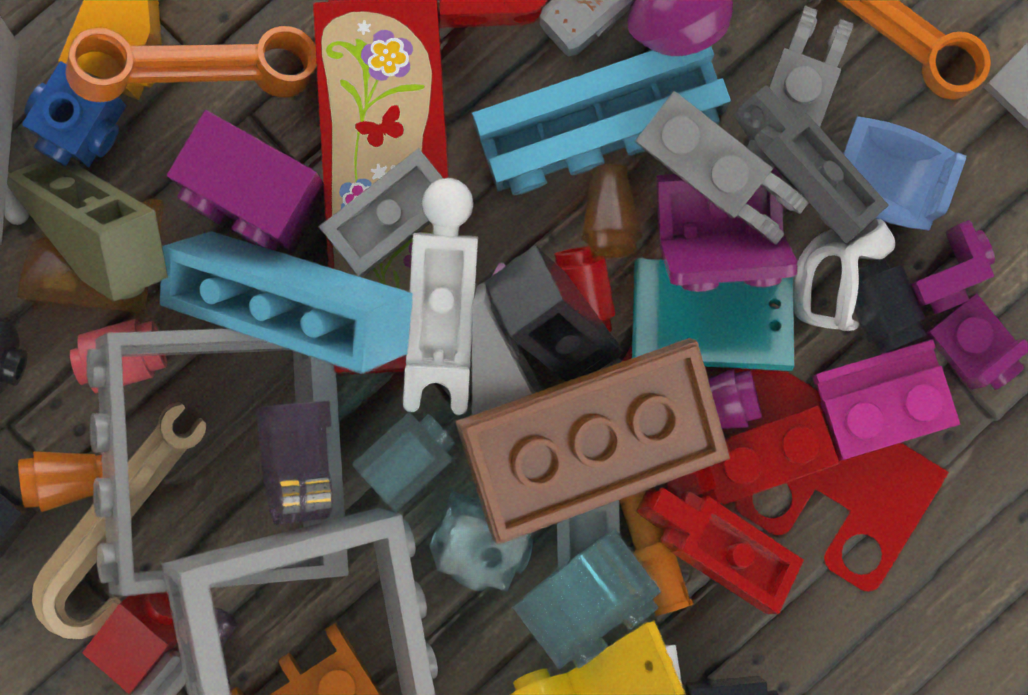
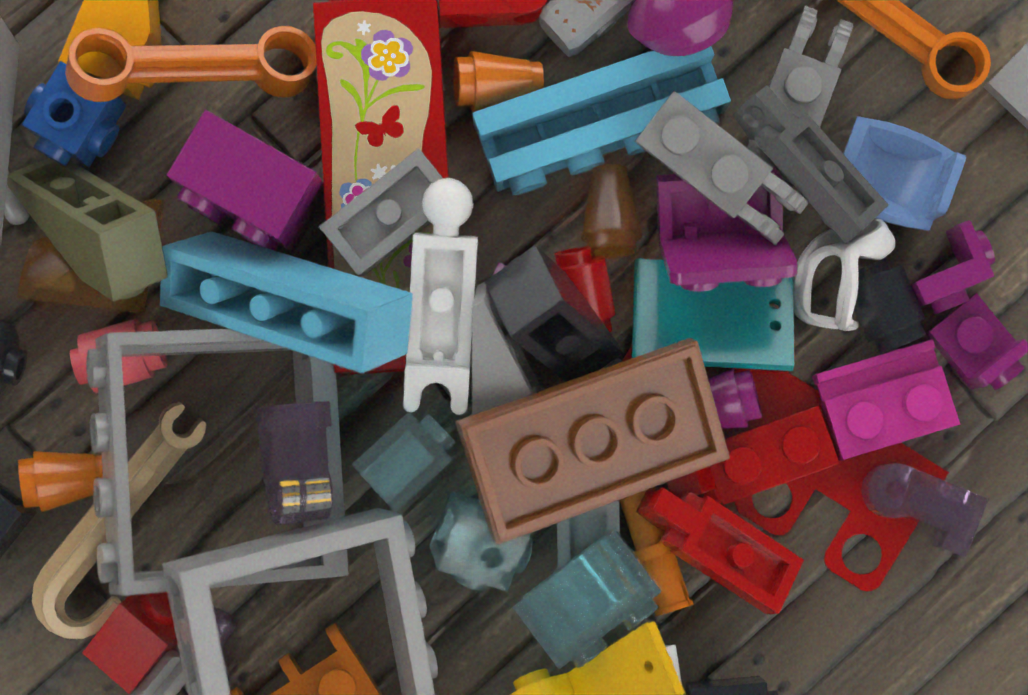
none -> orange cone [453,51,544,112]
none -> clear purple leg [861,463,989,557]

